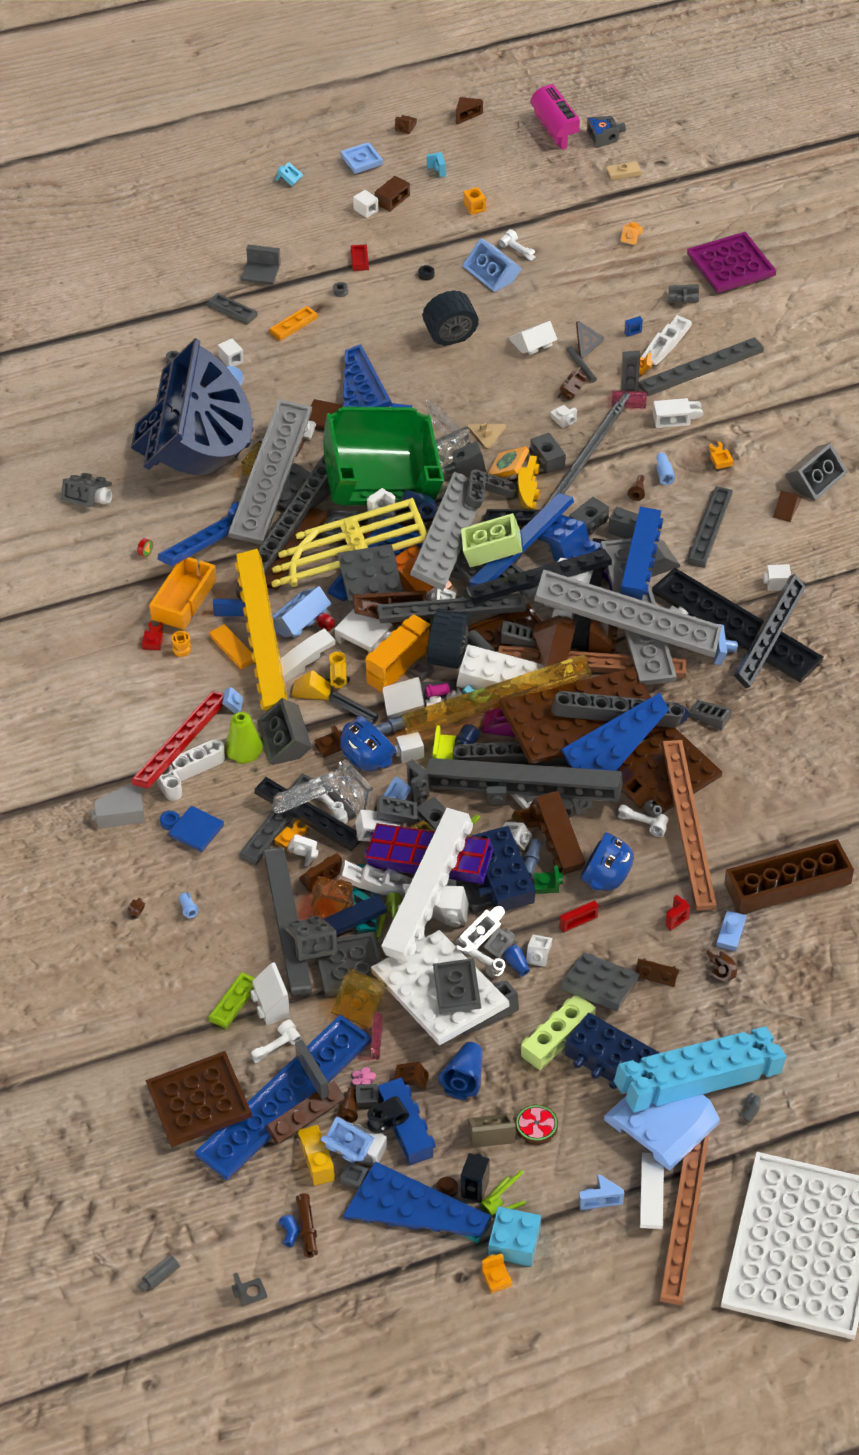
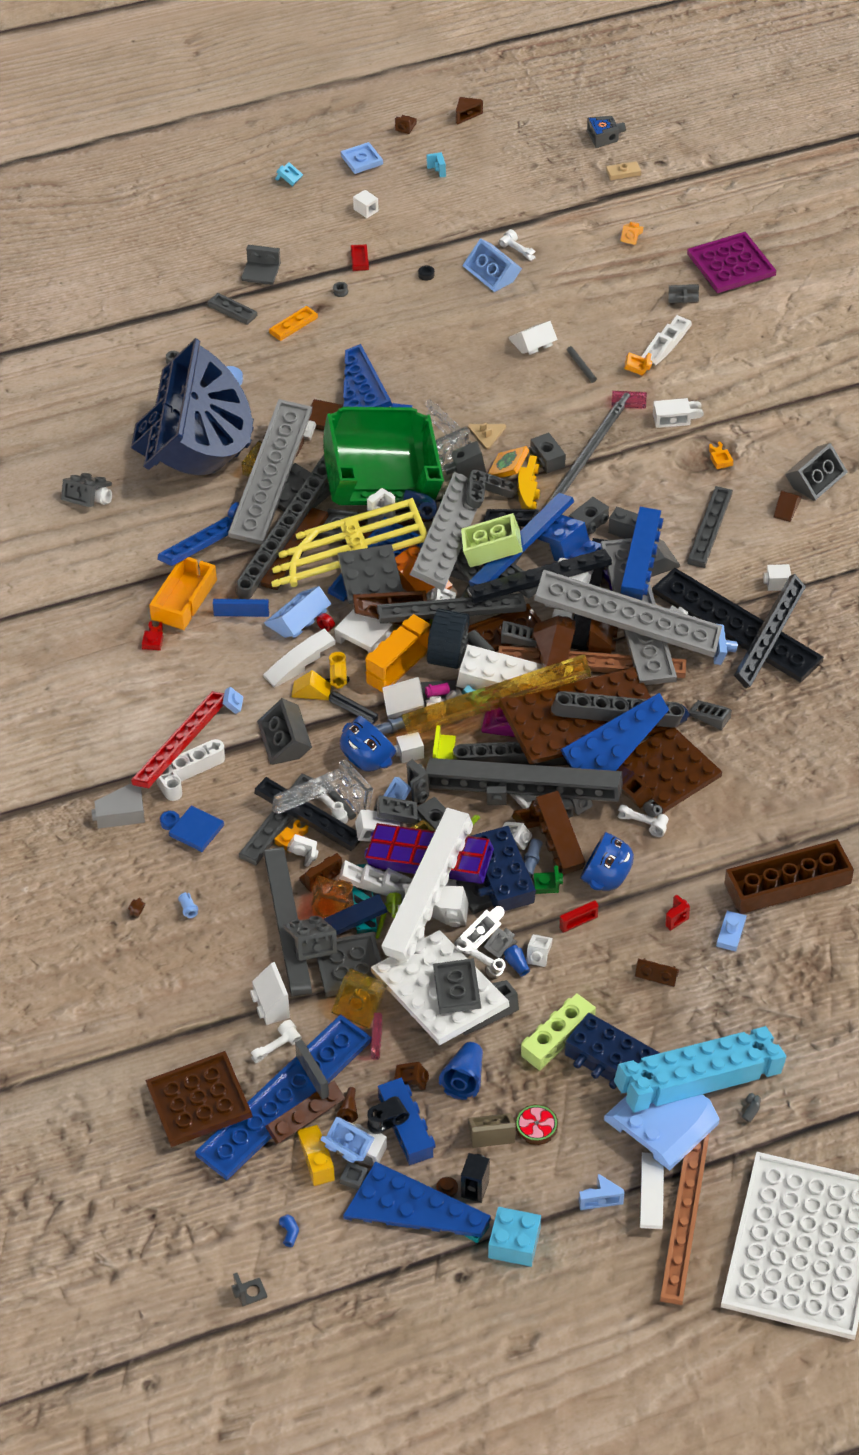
tile [137,538,153,557] -> none
dark grey cylinder [138,1255,180,1292] -> none
light orange wheel [171,631,191,657] -> none
light orange tile [209,624,253,669] -> none
lime tile [209,972,255,1029] -> none
white brick [218,338,244,366] -> none
lime cone [224,712,263,764] -> none
yellow brick [235,549,288,712] -> none
reddish brown pin [296,1193,318,1258] -> none
reddish brown bracket [314,725,343,758] -> none
bright pink plant [352,1067,376,1086] -> none
dark grey plate [356,1084,378,1107] -> none
reddish brown brick [374,176,410,212] -> none
flat silver tile [408,658,434,682] -> none
black wheel [422,290,479,346] -> none
dark blue brick [455,724,480,746] -> none
light orange brick [463,187,486,215] -> none
lime plant [480,1170,526,1216] -> none
light orange bracket [481,1254,512,1294] -> none
dark pink brick [530,84,580,149] -> none
white bracket [550,405,577,428] -> none
reddish brown hinge [558,367,586,400] -> none
dark grey plate [560,952,640,1011] -> none
piece [576,321,604,359] -> none
dark grey tile [620,350,641,394] -> none
blue tile [624,316,643,337] -> none
reddish brown cone [628,475,645,501] -> none
dark grey plate [638,337,764,397] -> none
light blue hinge [656,452,675,485] -> none
nougat plate [662,740,717,911] -> none
reddish brown piece [706,949,737,982] -> none

